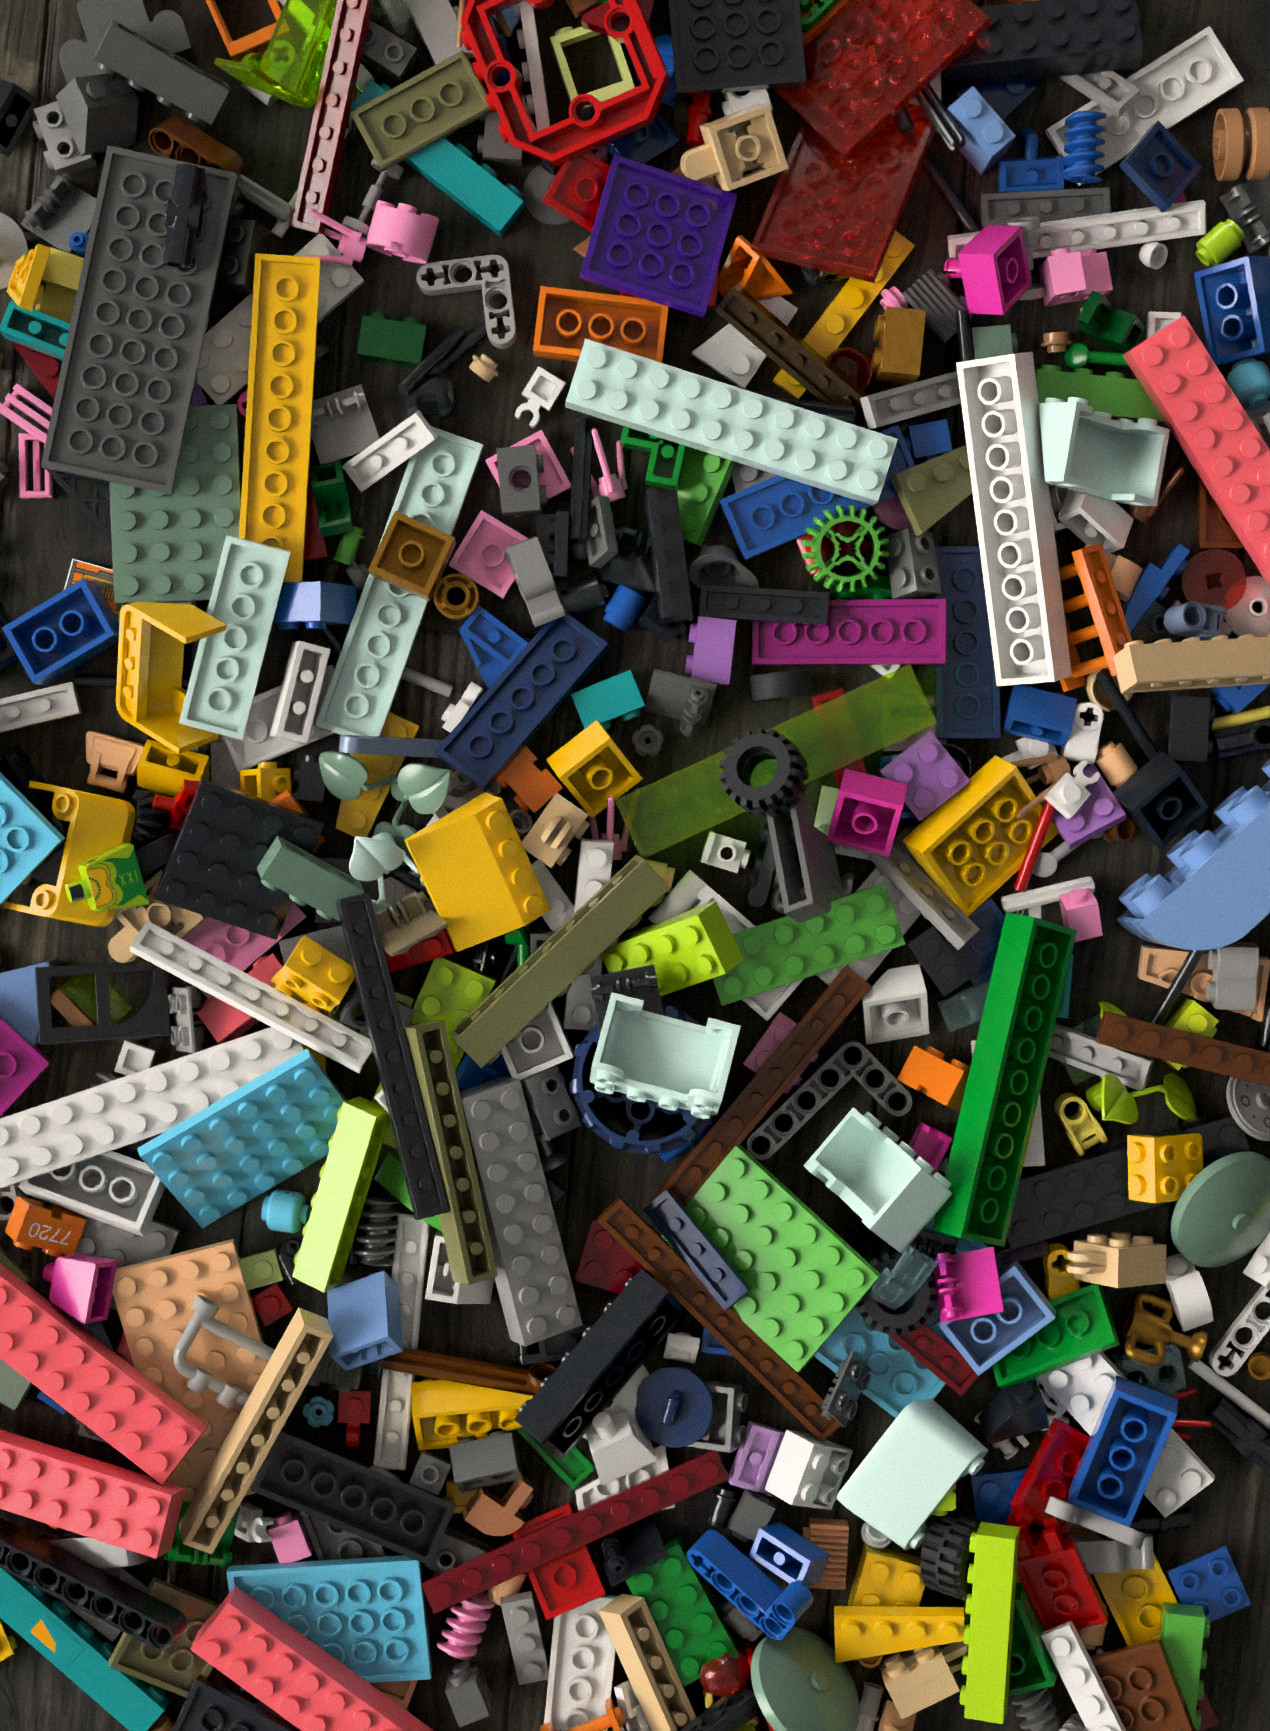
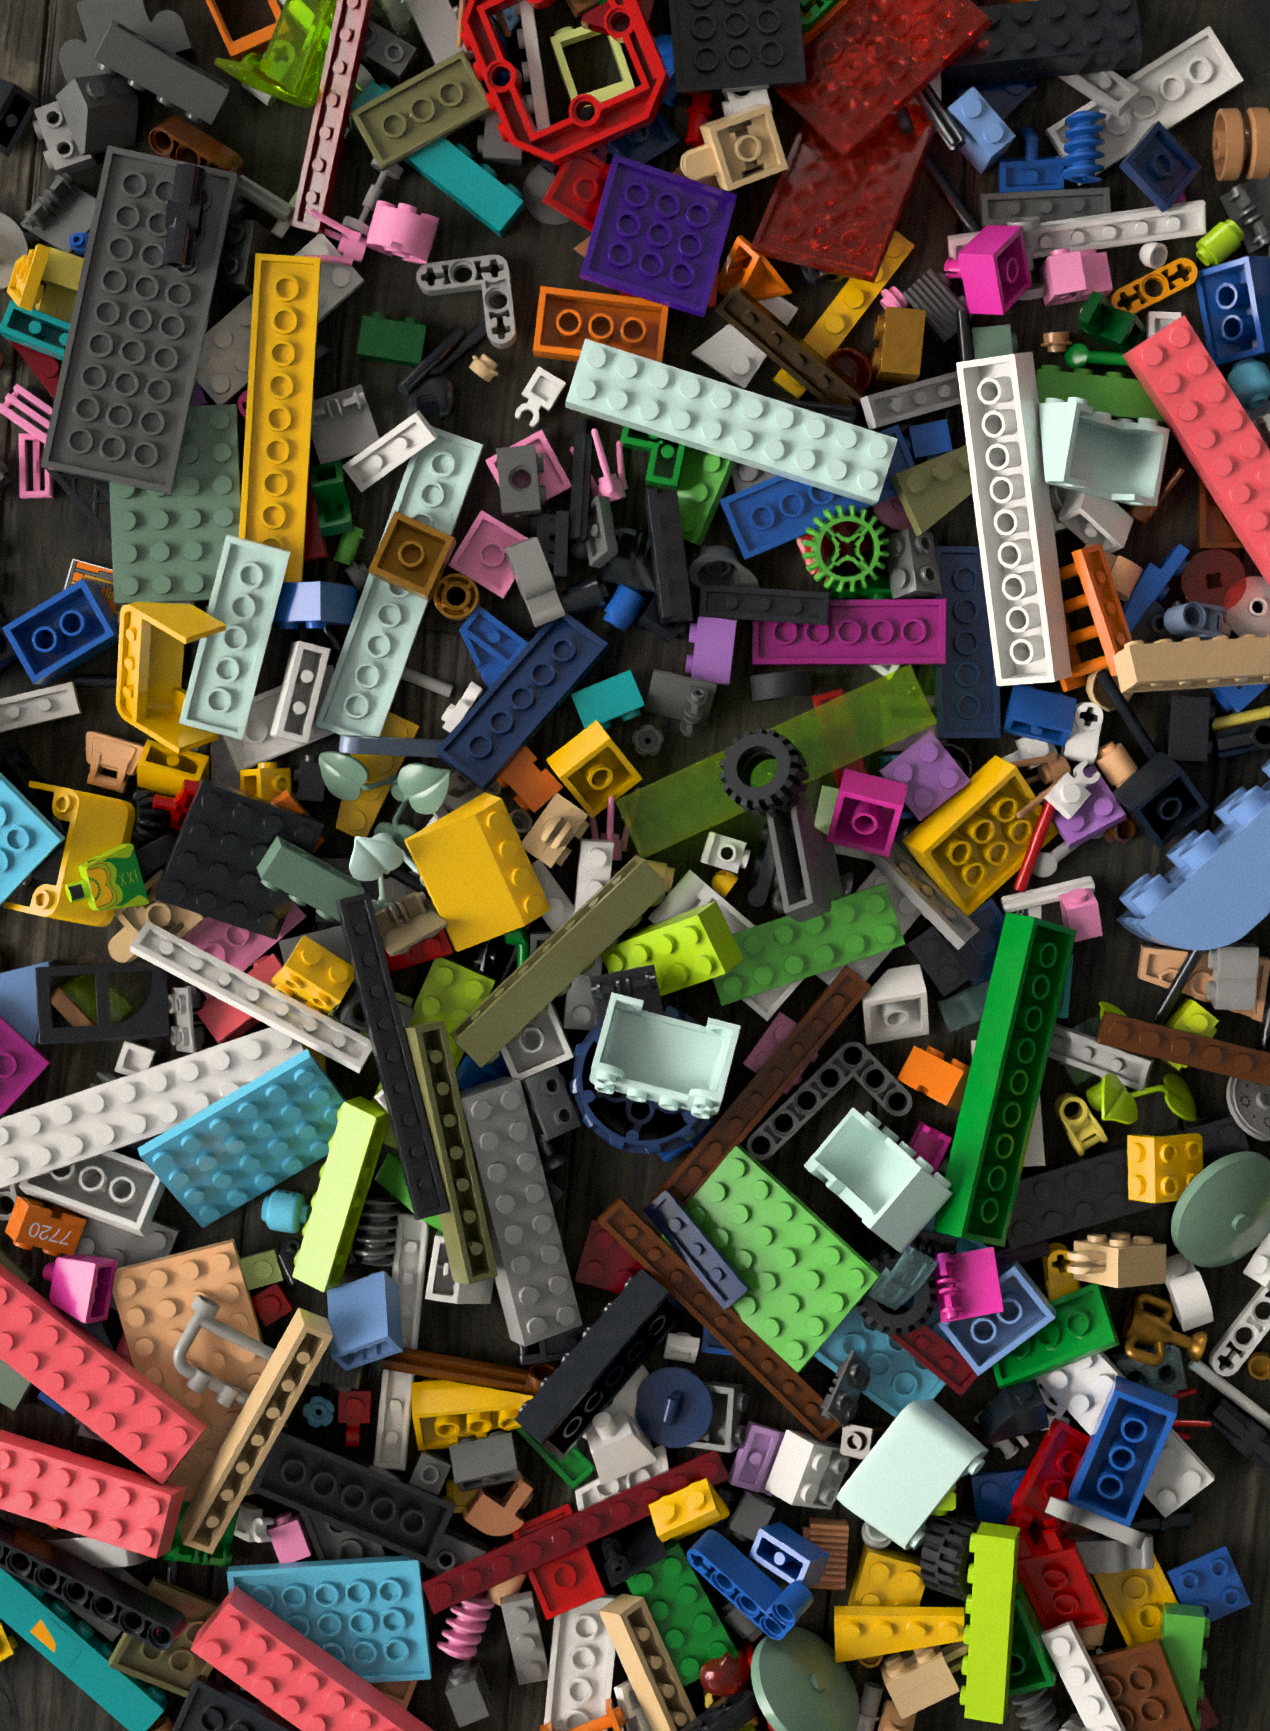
none -> yellow bracket [648,1478,730,1543]
none -> yellow hinge [711,870,739,898]
none -> brick [840,1418,888,1460]
none -> light orange beam [1109,258,1198,315]

